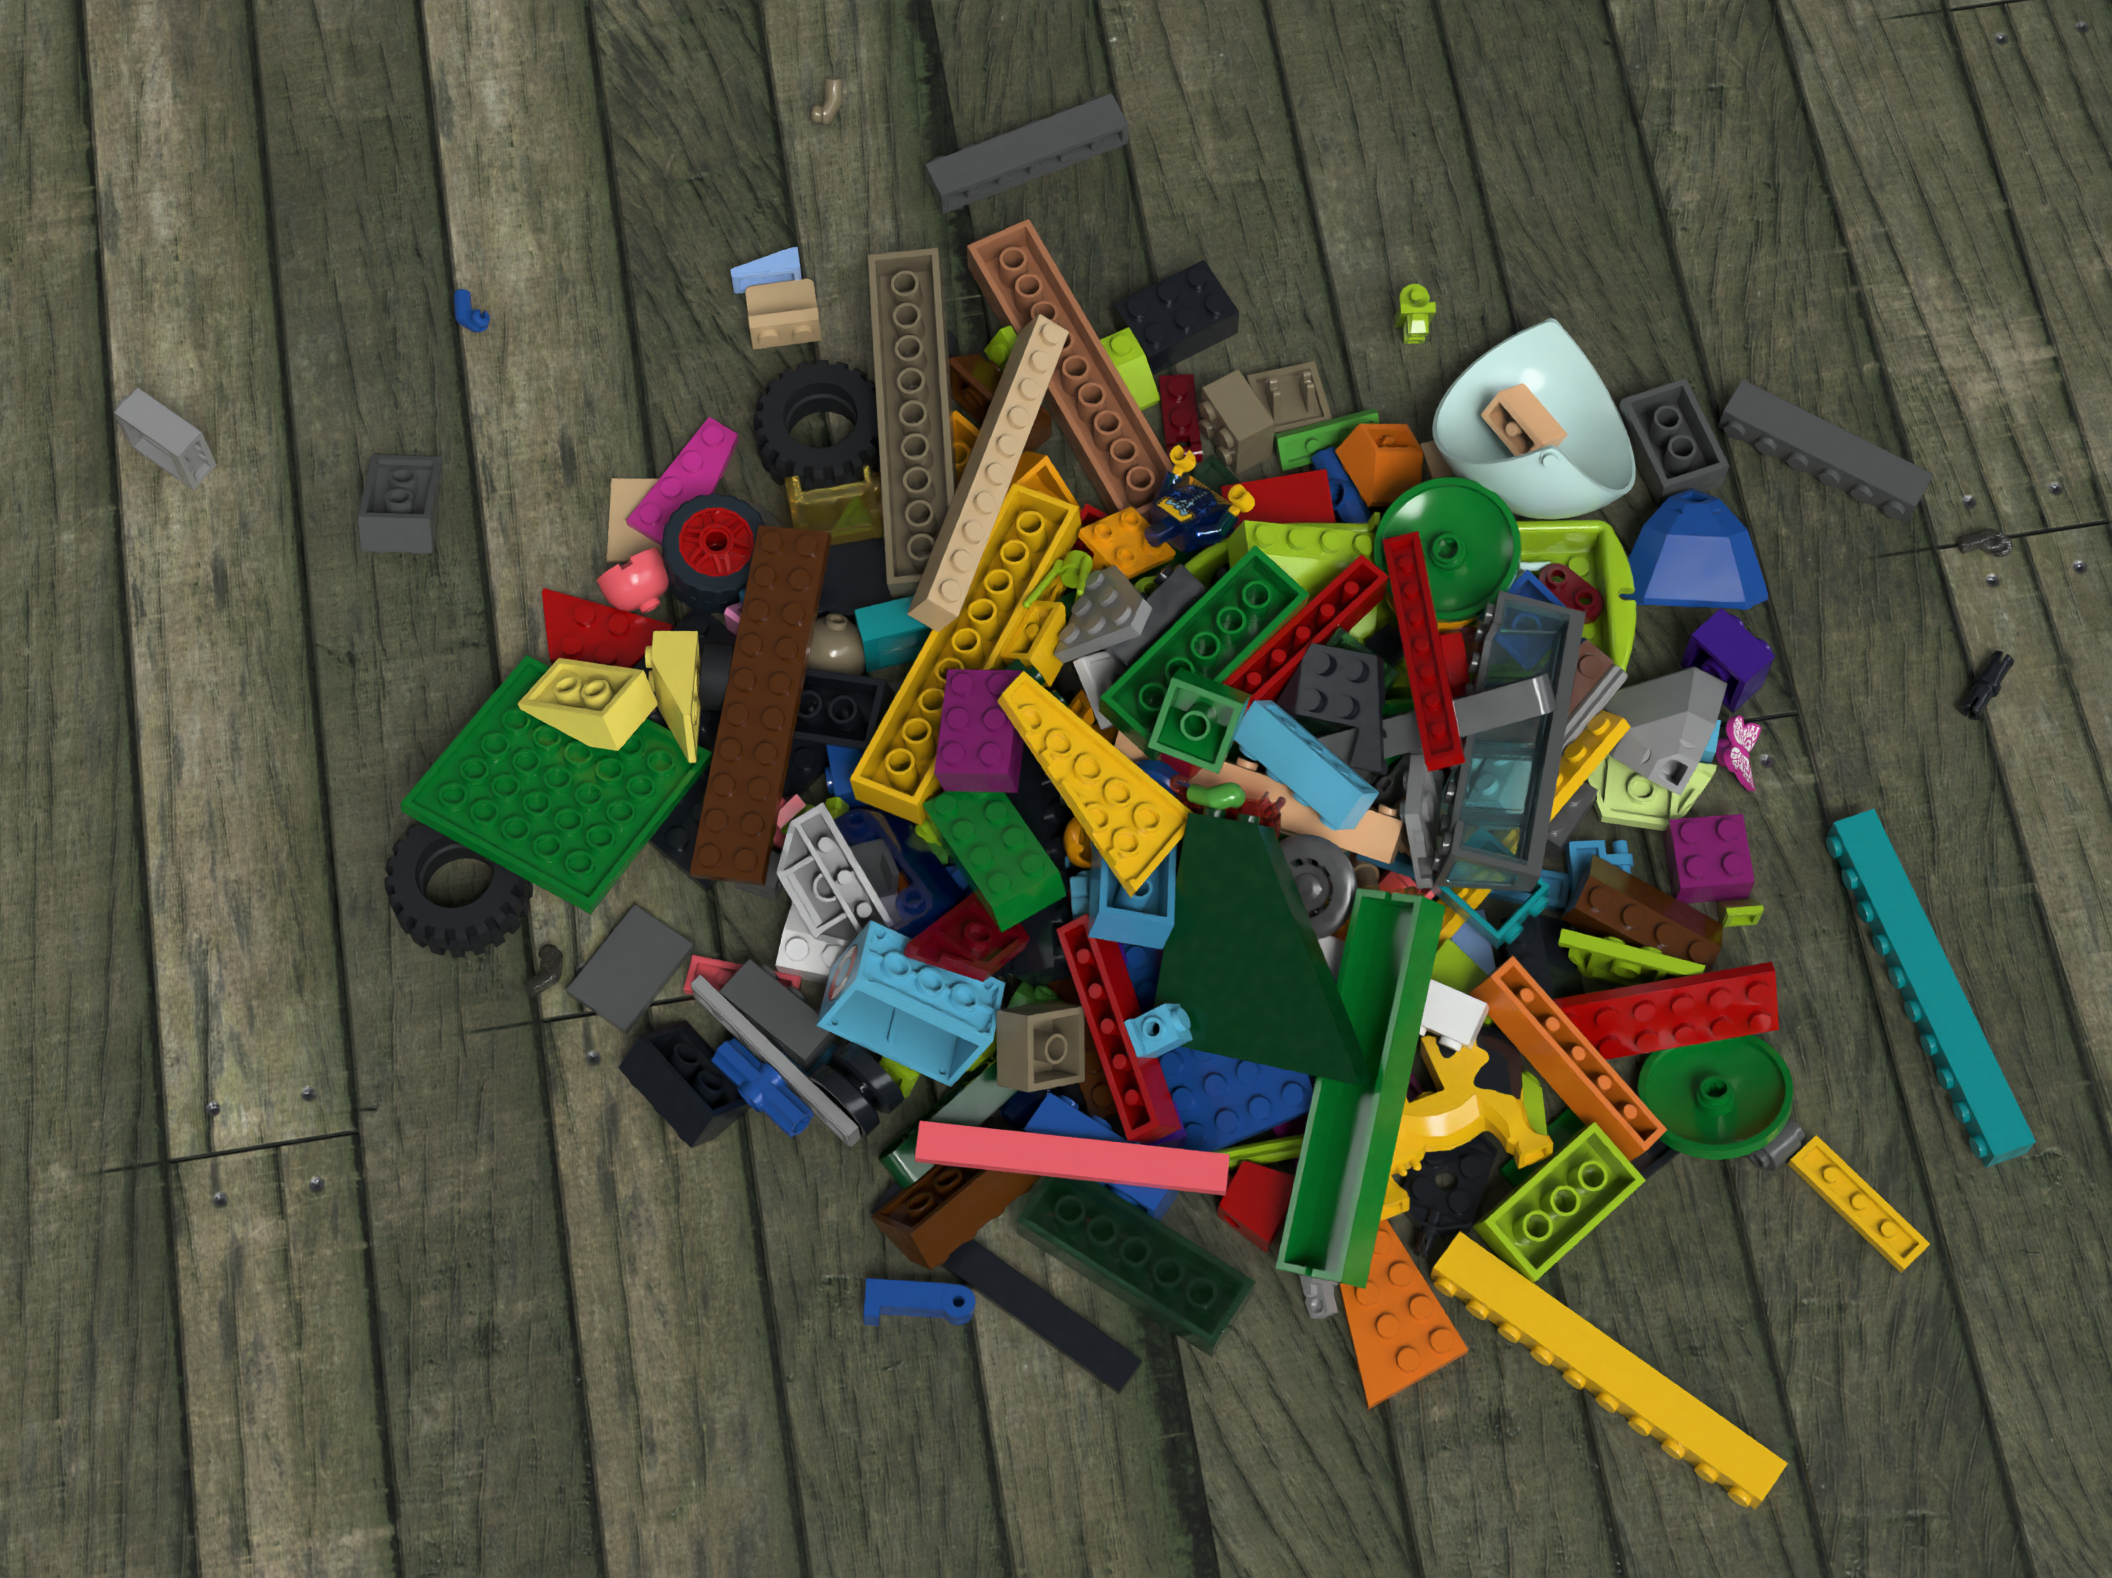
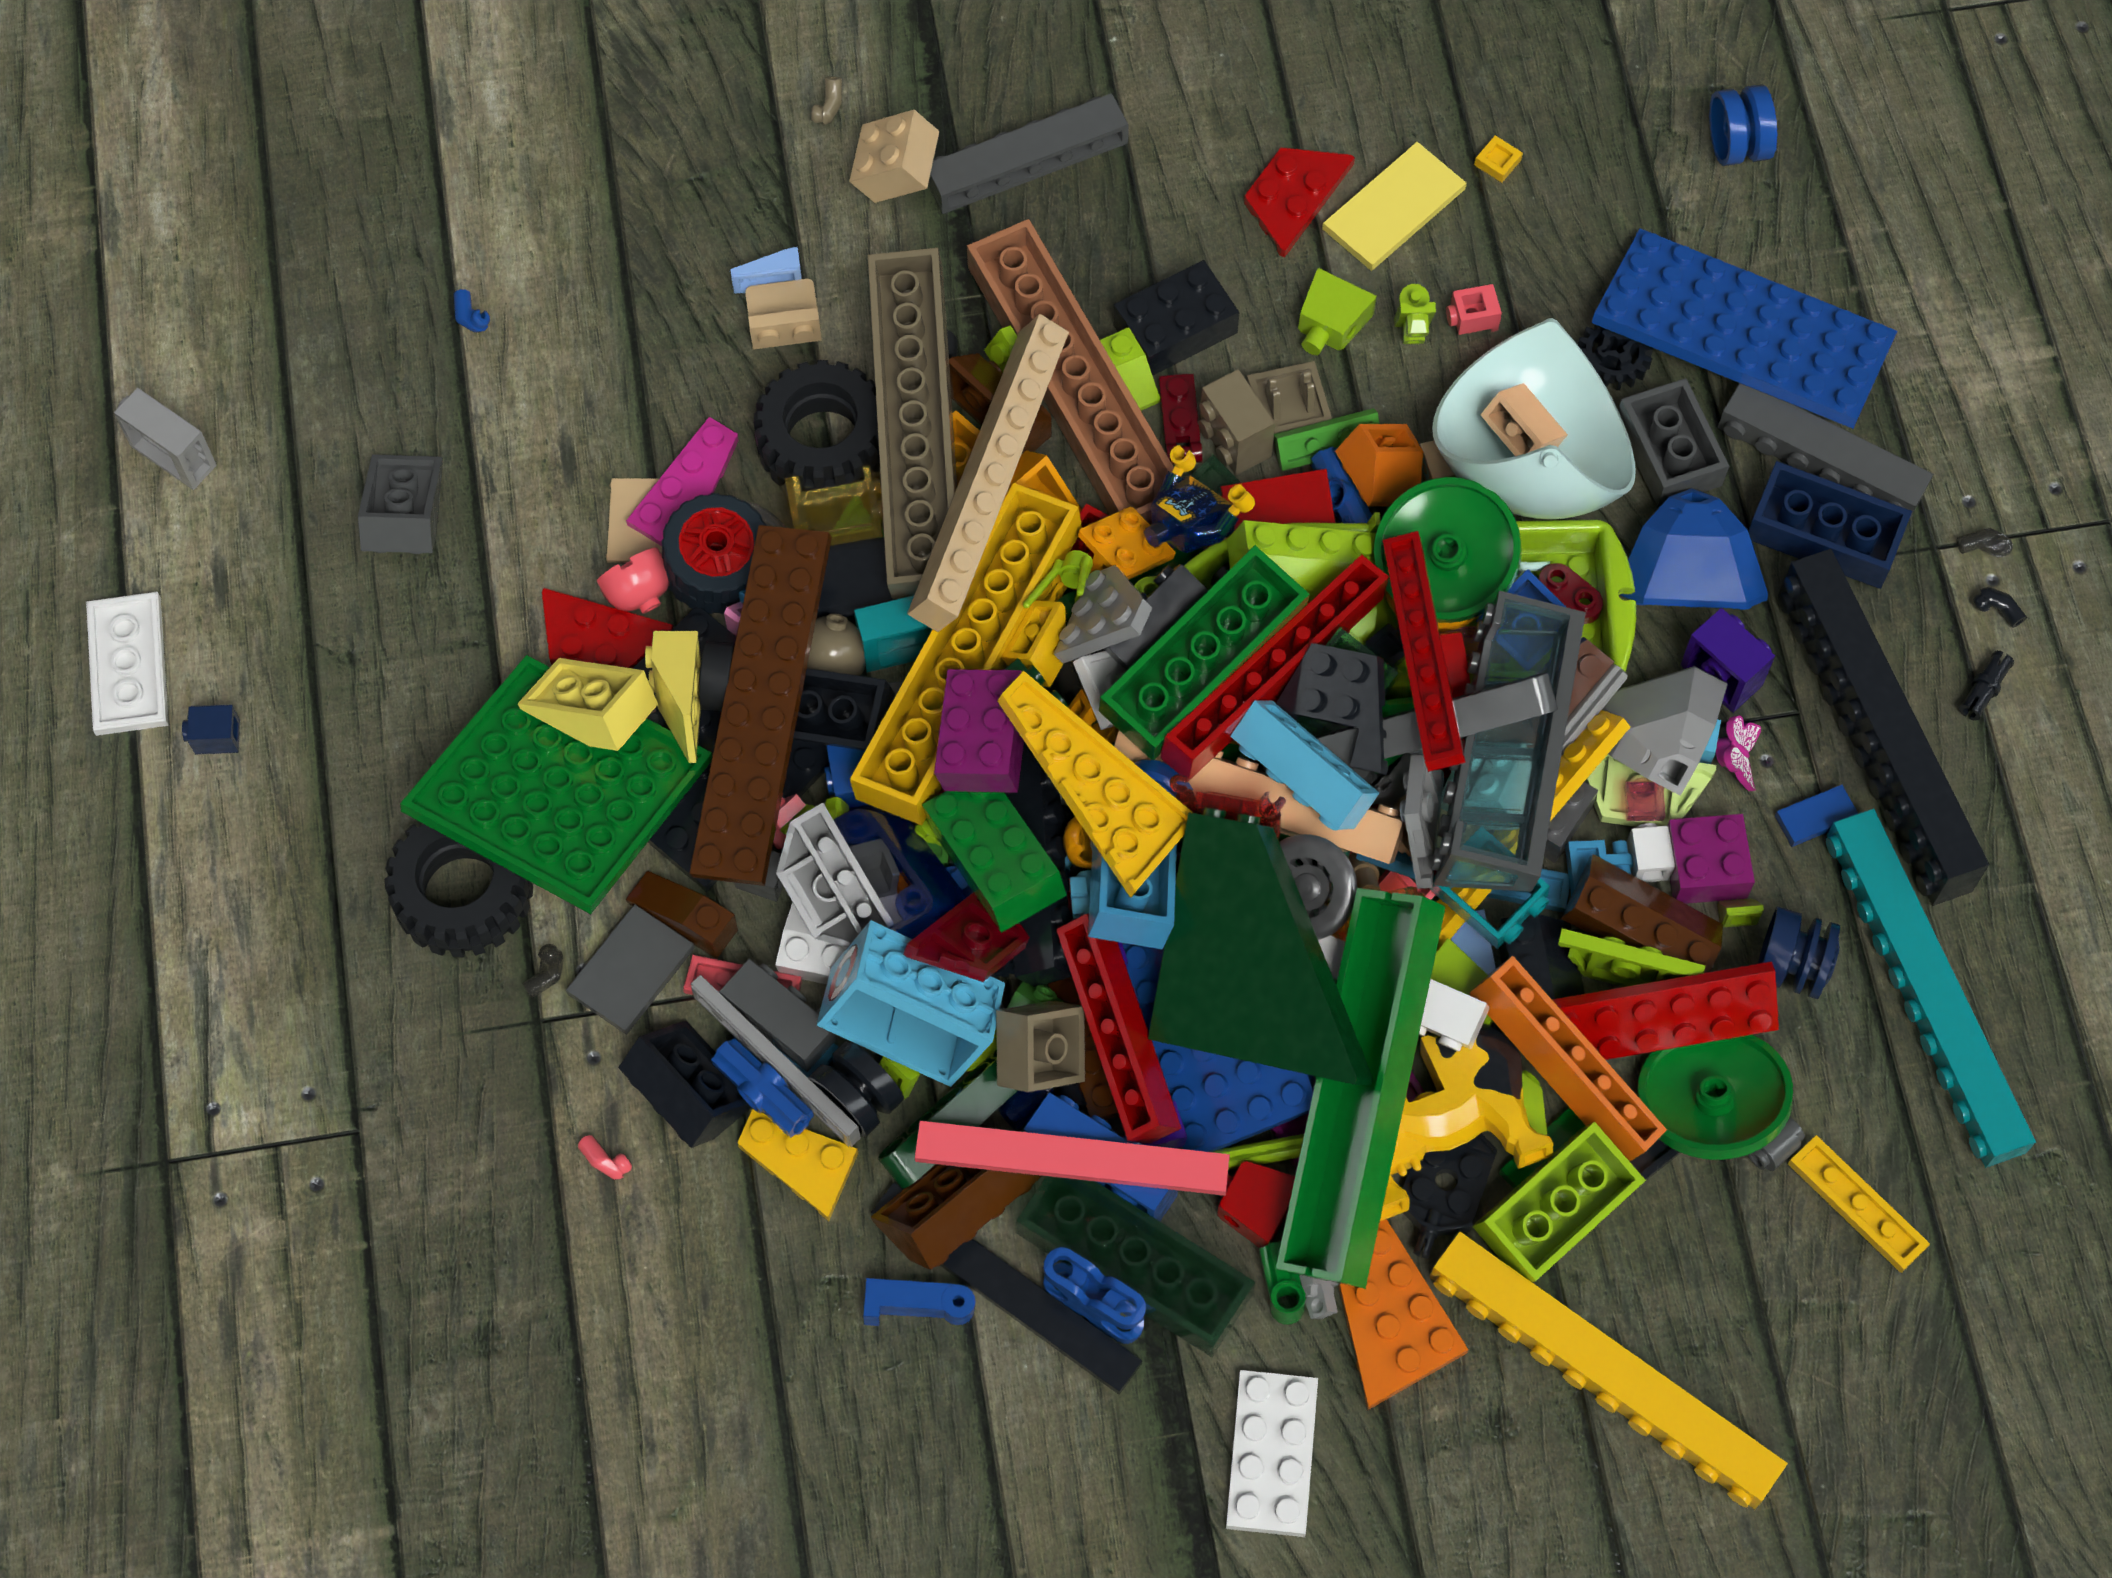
medium azure brick [1124,1003,1193,1058] -> none
green slope [1148,668,1251,774] -> none
bright green arm [1187,782,1246,810] -> none
none -> white tile [86,592,169,736]
none -> dark blue brick [182,705,240,755]
none -> coral arm [578,1135,632,1180]
none -> reddish brown slope [626,871,738,959]
none -> yellow wing [737,1109,858,1221]
none -> tan brick [849,109,939,203]
none -> blue piece [1043,1247,1146,1344]
none -> white plate [1226,1370,1318,1537]
none -> red wing [1244,147,1355,258]
none -> green piece [1259,1241,1305,1324]
none -> lime torso [1298,268,1377,355]
none -> light yellow tile [1322,142,1467,271]
none -> coral brick [1446,284,1502,335]
none -> yellow tile [1474,135,1523,183]
none -> black gear [1578,325,1653,391]
none -> blue plate [1591,228,1897,429]
none -> clear pink tile [1625,782,1665,821]
none -> white brick [1627,823,1675,882]
none -> blue wheel [1709,84,1777,166]
none -> dark blue brick [1748,461,1912,589]
none -> dark blue wheel [1758,906,1840,999]
none -> blue tile [1775,785,1858,847]
none -> black brick [1778,549,1990,906]
none -> black arm [1973,587,2027,628]

